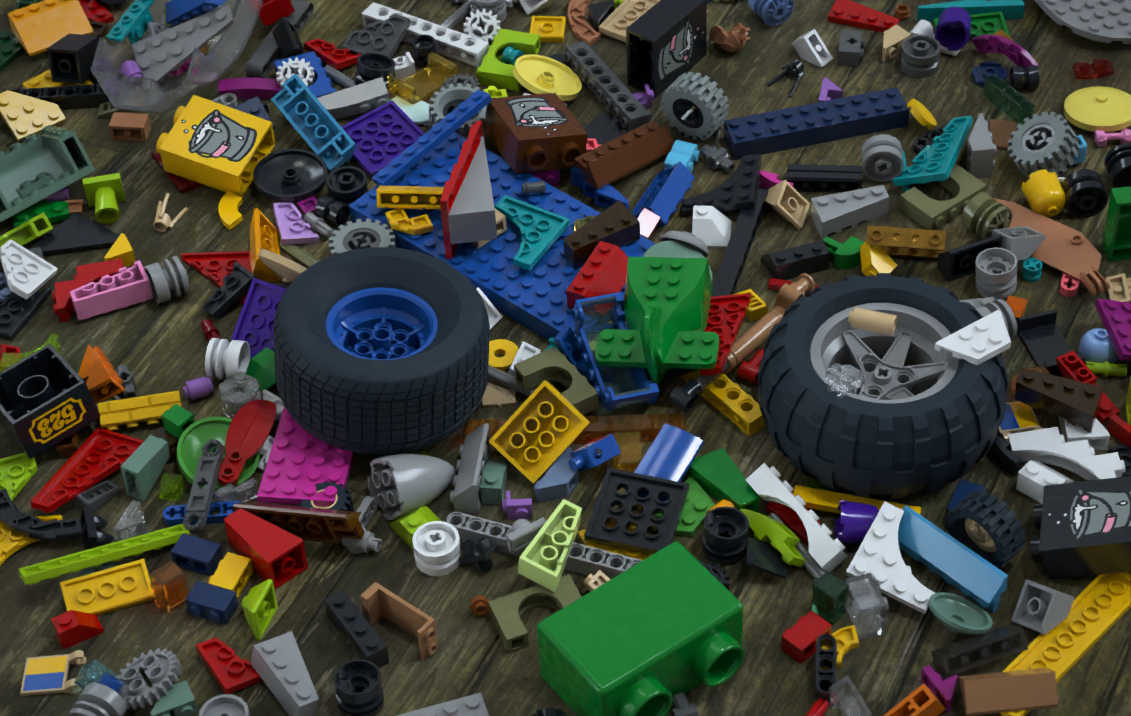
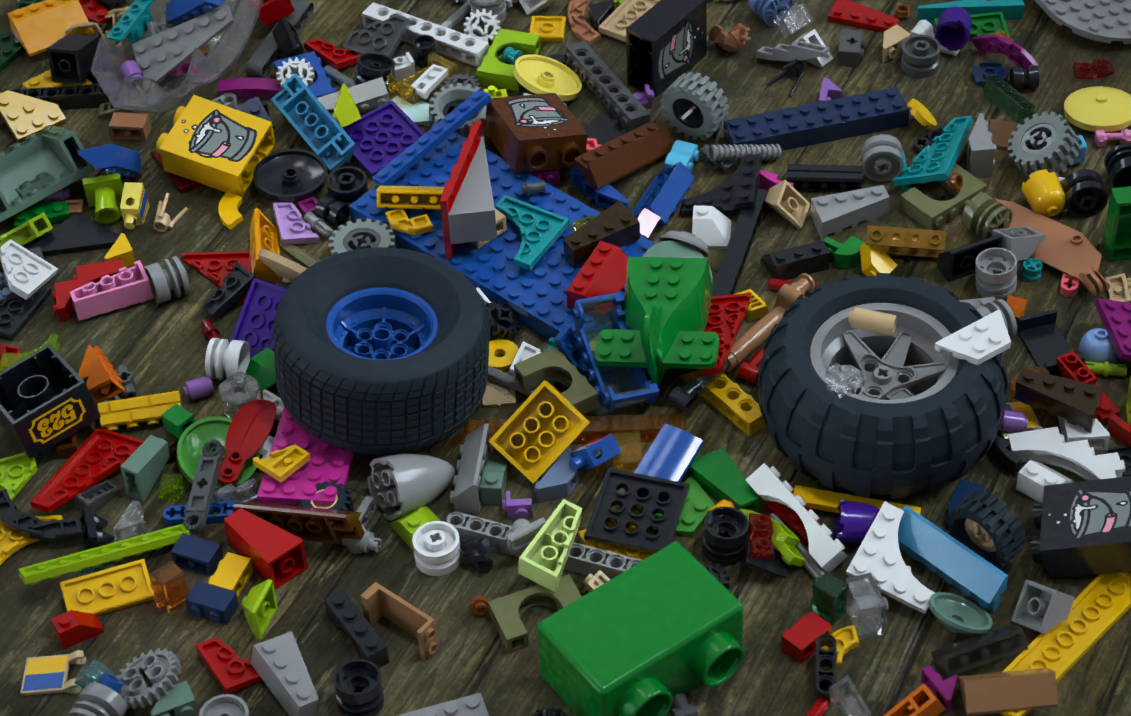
none -> tan plant [65,6,130,48]
none -> blue slope [77,144,142,179]
none -> light yellow torso [120,182,150,229]
none -> yellow wing [252,444,311,483]
none -> neon yellow slope [332,83,361,128]
none -> white plate [409,64,449,99]
none -> black gear [485,301,521,340]
none -> light grey piece [709,144,782,161]
none -> clear red slope [749,513,775,560]
none -> light grey slope [756,40,830,61]
none -> clear brick [773,2,814,39]
none -> dark orange plate [946,173,963,191]
none -> medium lavender brick [999,410,1028,433]

